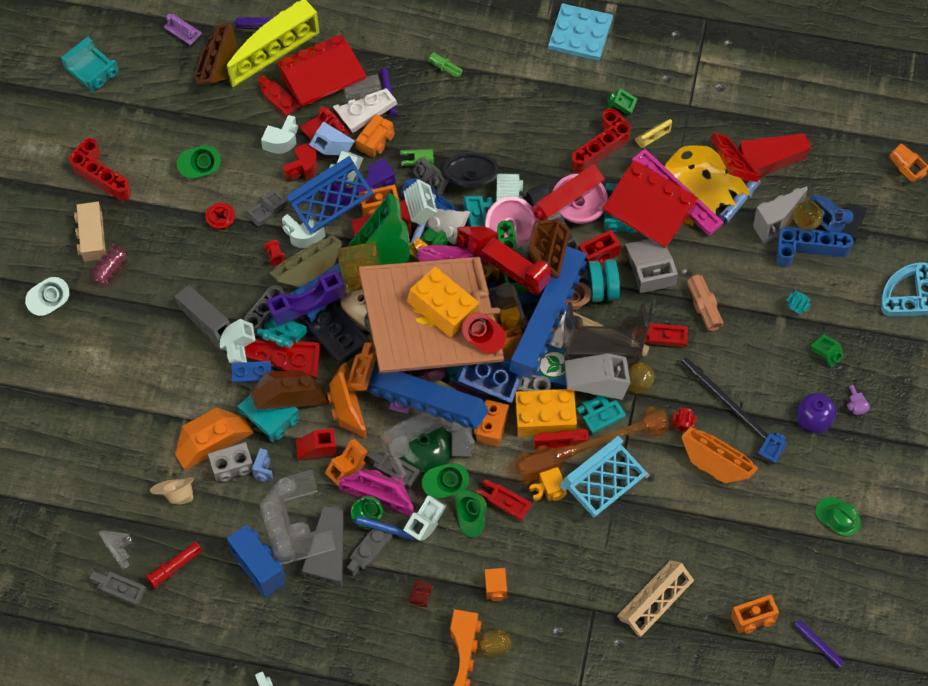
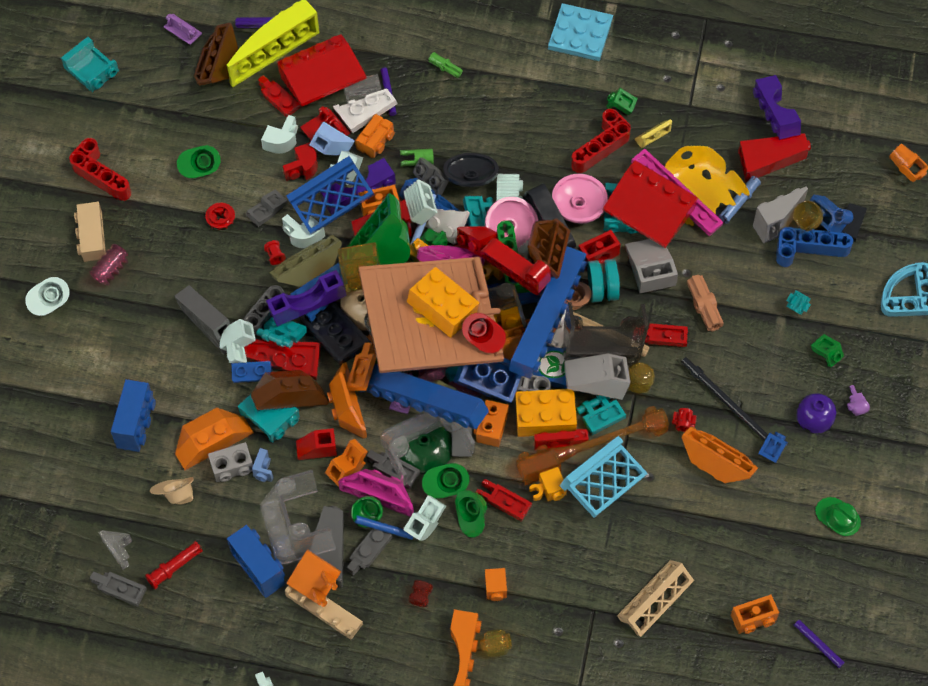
red slope [531,164,605,221] -> none
red wing [711,132,761,182] -> none
none -> blue brick [111,379,156,452]
none -> tan hinge [285,586,363,640]
none -> orange plate [286,549,341,607]
none -> dark purple arch [753,75,801,140]

